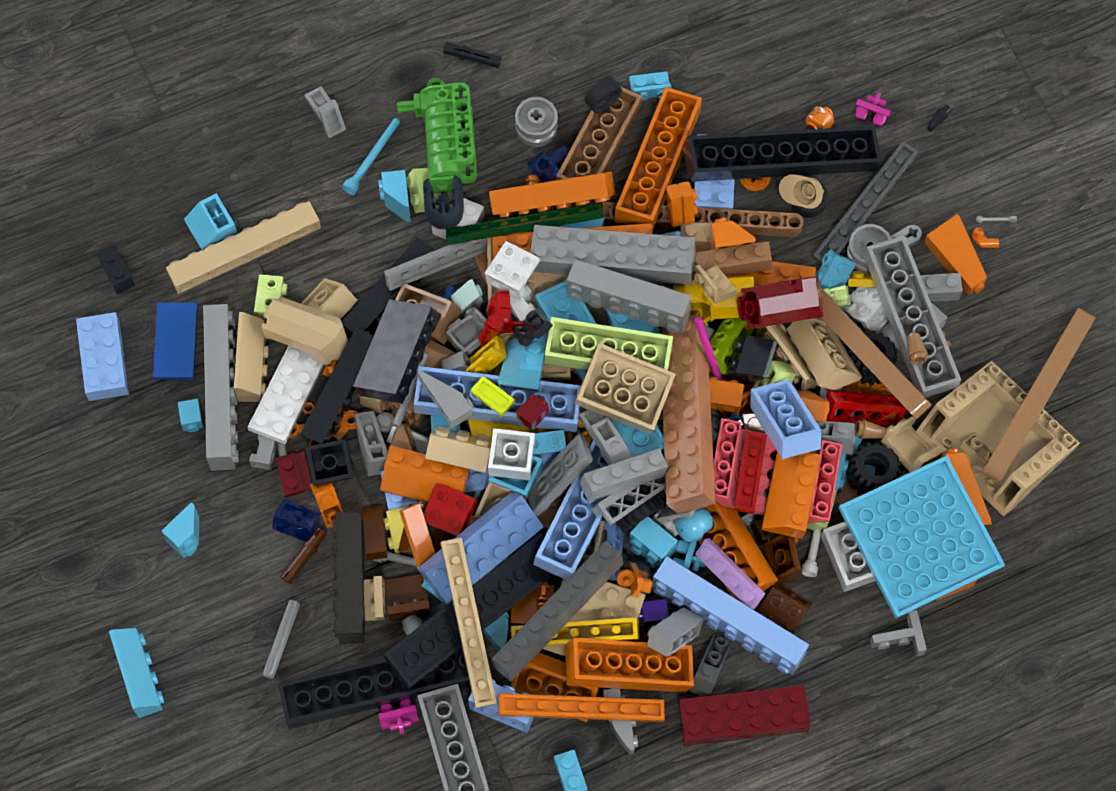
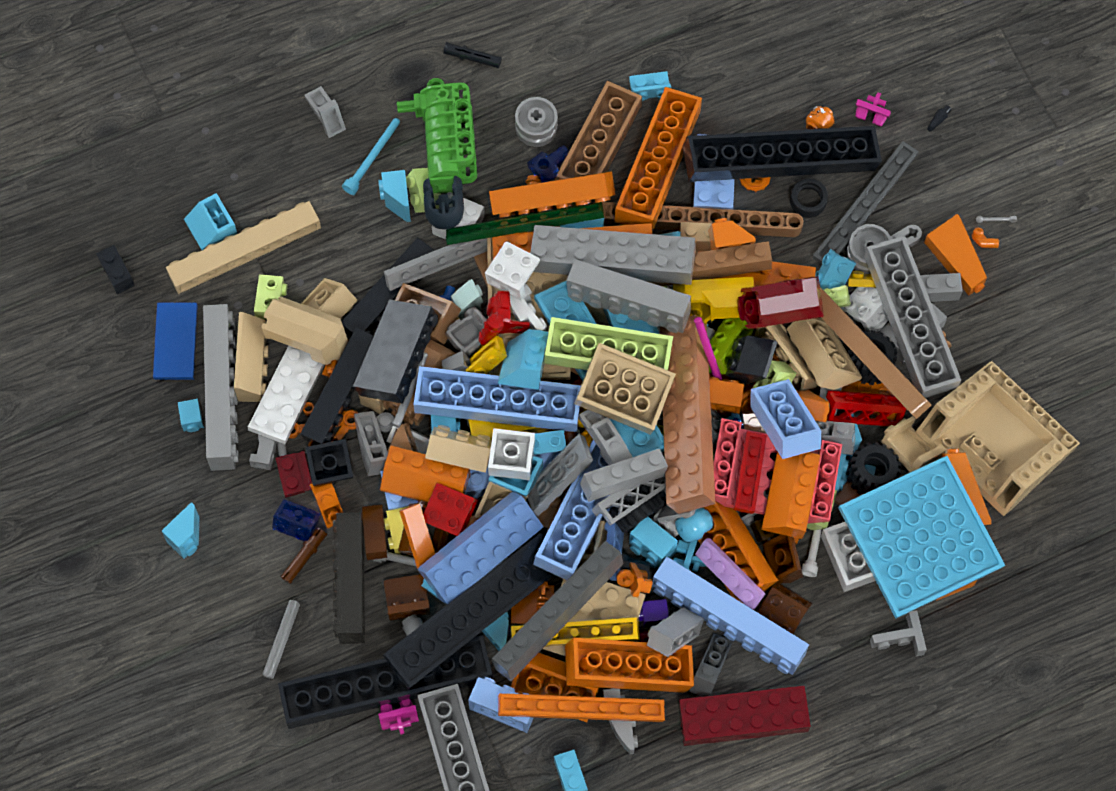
light blue brick [76,312,129,401] -> none
medium azure slope [109,628,164,718] -> none
tan bracket [364,576,386,621] -> none
light grey slope [418,371,474,428] -> none
tan plate [441,538,497,708] -> none
neon yellow tile [470,376,515,417] -> none
black plate [513,307,553,347] -> none
dark red brick [516,394,549,431] -> none
black tyre [584,77,622,113] -> none
orange brick [666,182,698,227] -> none
tan bracket [694,265,737,304] -> none
tan piece [779,174,824,209] -> none
medium nougat cone [855,419,886,439] -> none
medium nougat cone [907,333,928,365] -> none
medium nougat beam [982,307,1096,483] -> none

